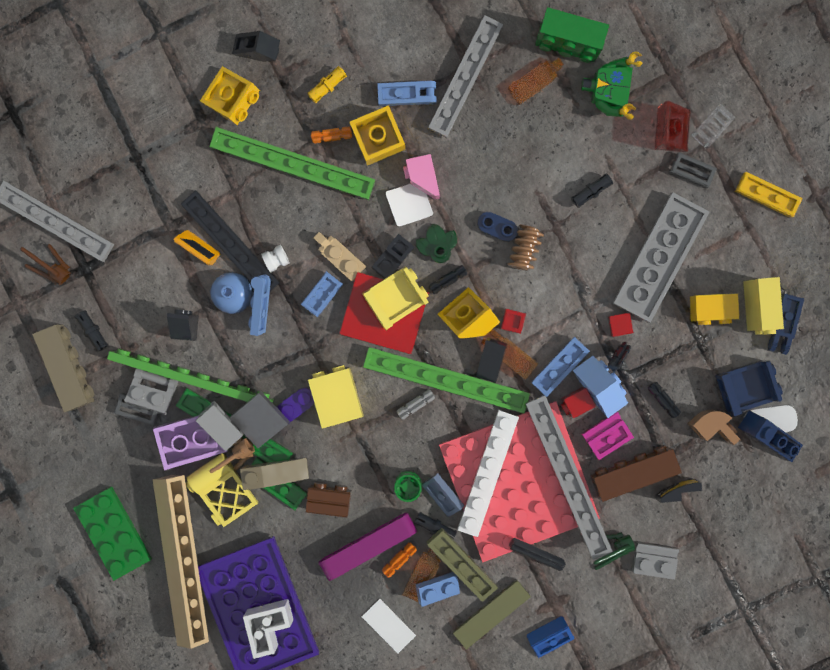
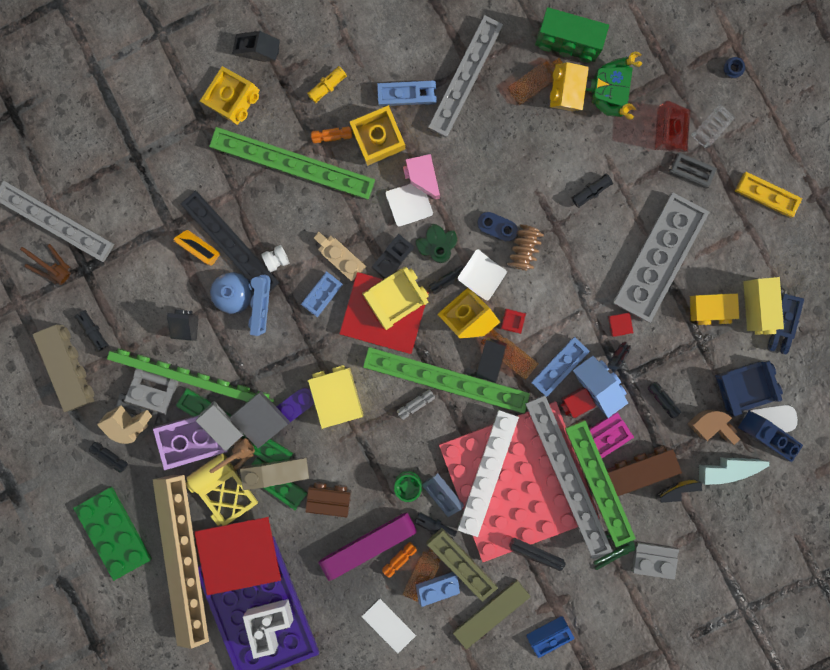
none -> black axle [89,442,128,473]
none -> tan brick [97,405,152,444]
none -> red piece [194,517,281,595]
none -> white sticker [458,250,507,301]
none -> yellow brick [550,62,589,111]
none -> bright green plate [565,420,636,547]
none -> light aqua slope [699,457,769,485]
none -> dark blue plate [723,57,745,79]

